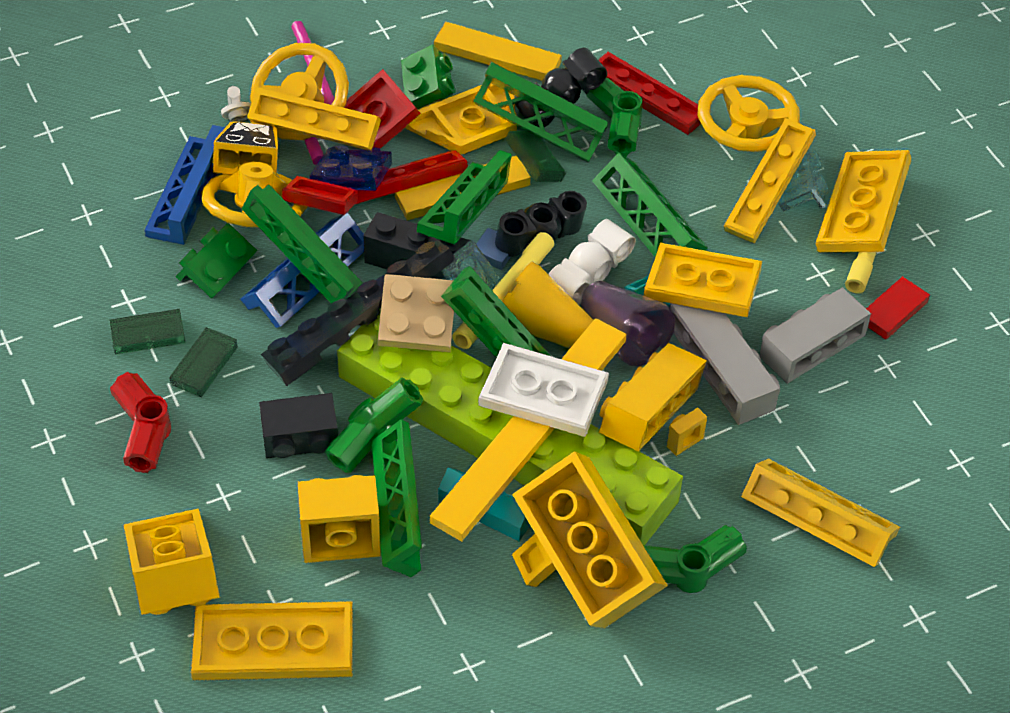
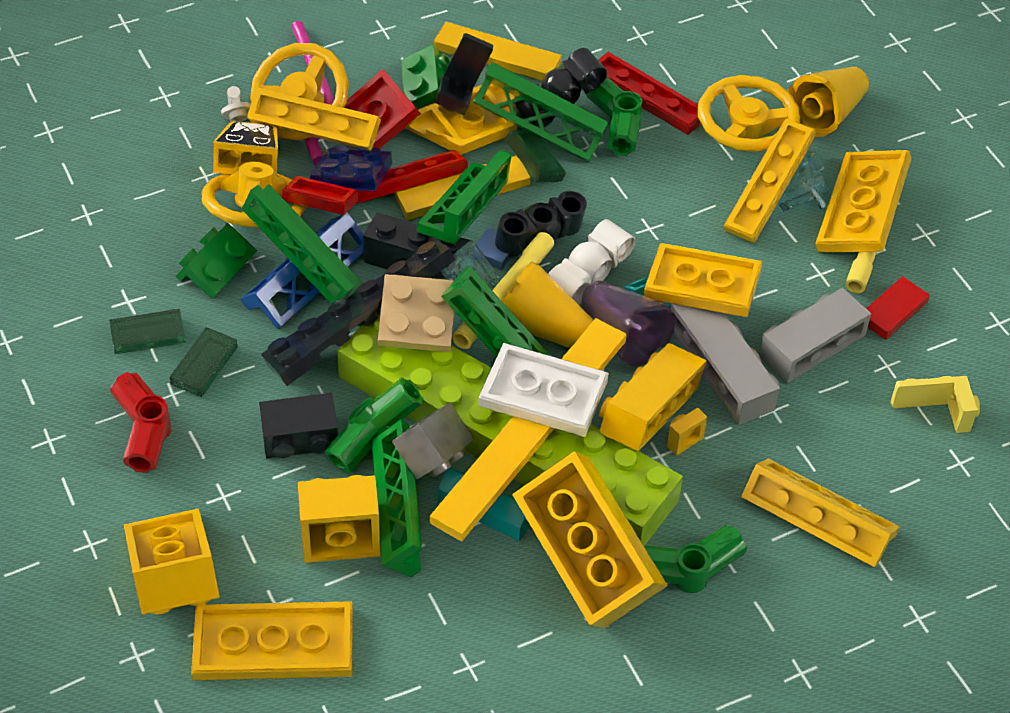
blue fence [144,125,225,245] -> none
yellow plate [512,534,556,587] -> none
green fence [592,153,708,257] -> none
none -> flat silver brick [392,402,474,480]
none -> black bracket [434,33,494,115]
none -> yellow cone [787,67,869,137]
none -> light yellow bracket [891,376,980,433]

